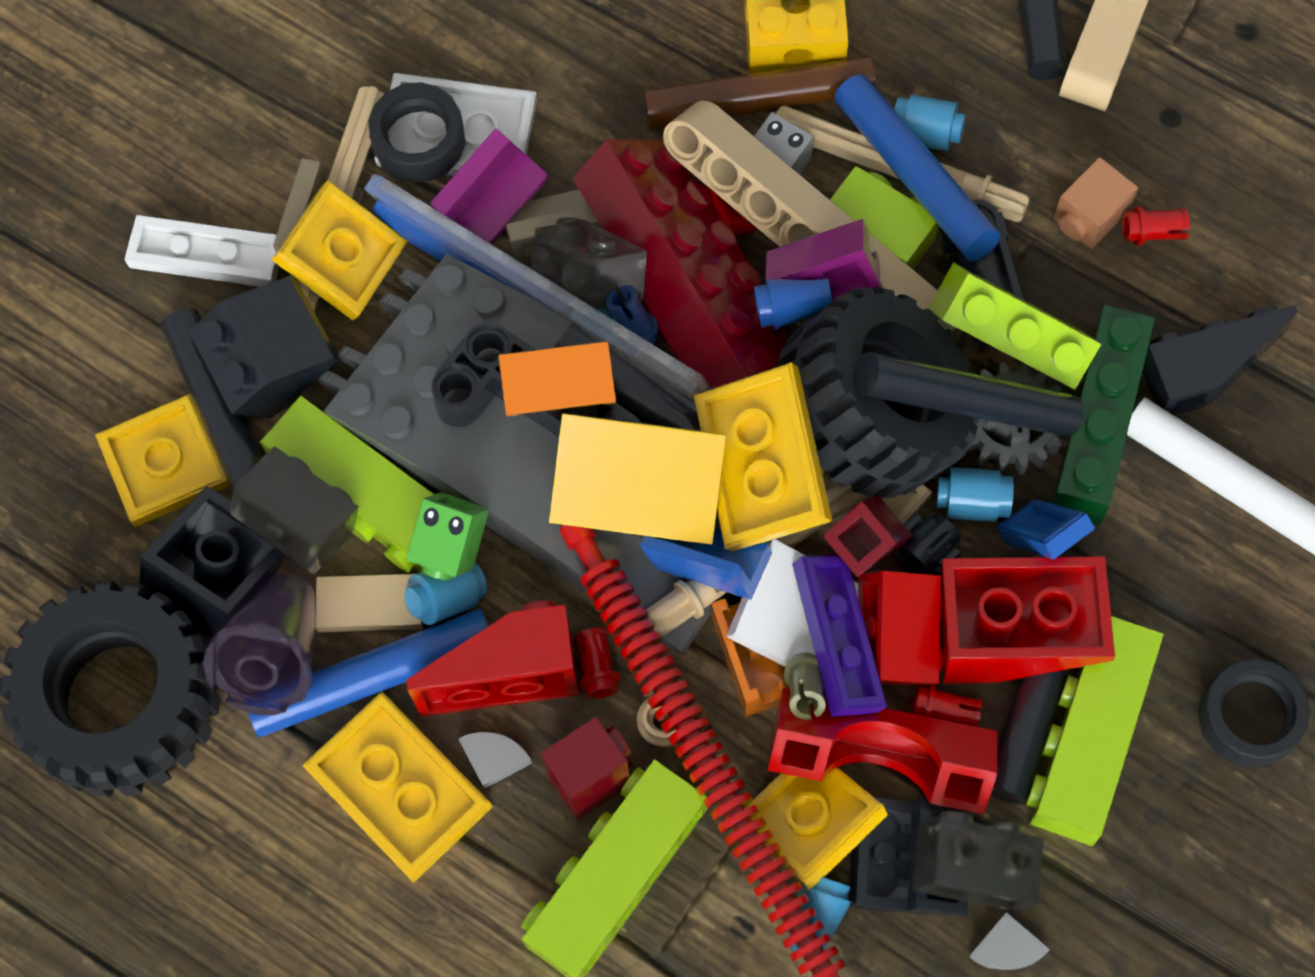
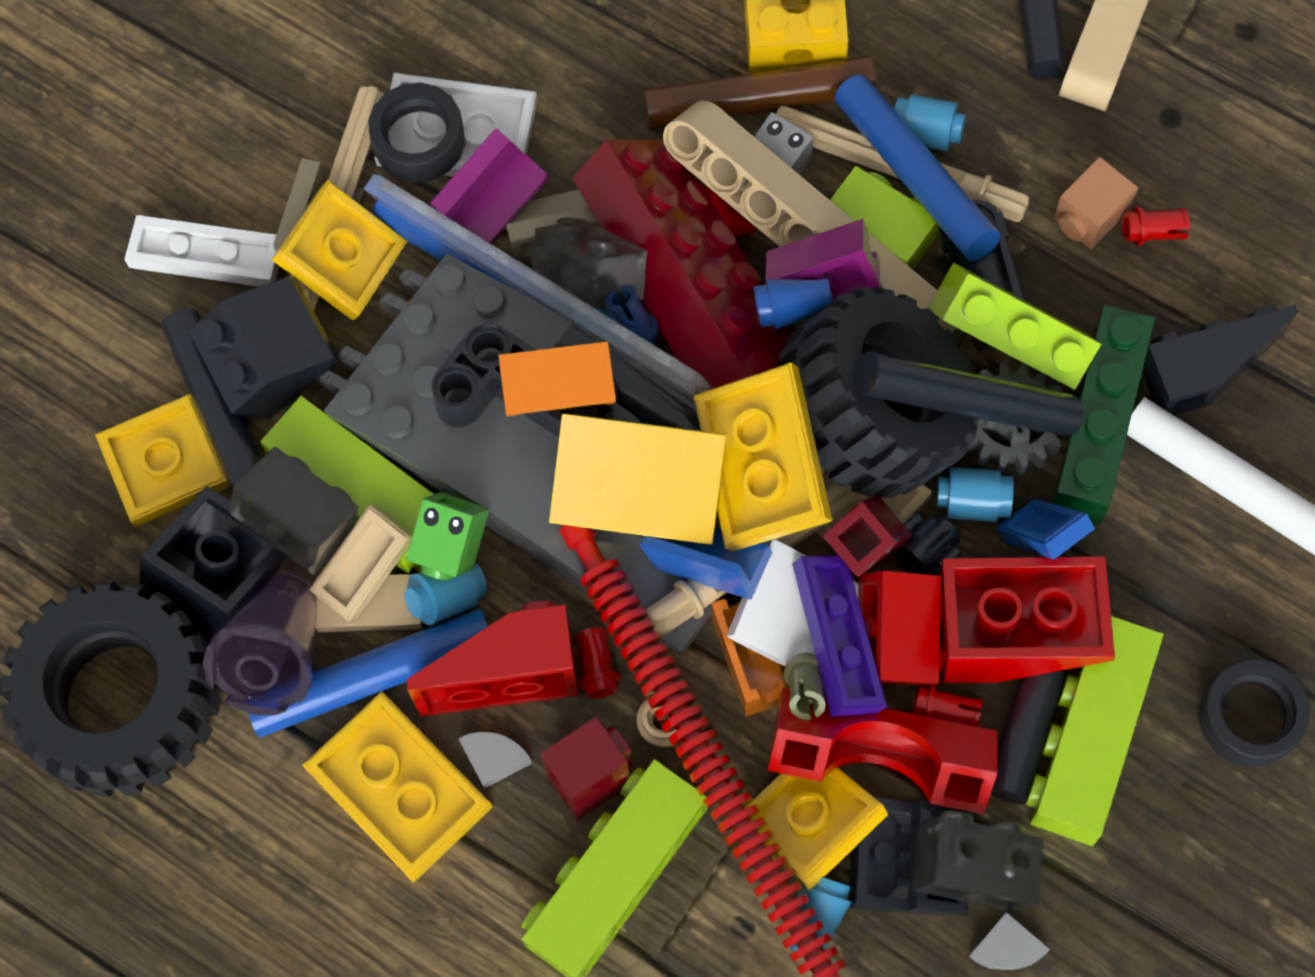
none -> tan tile [309,505,413,622]

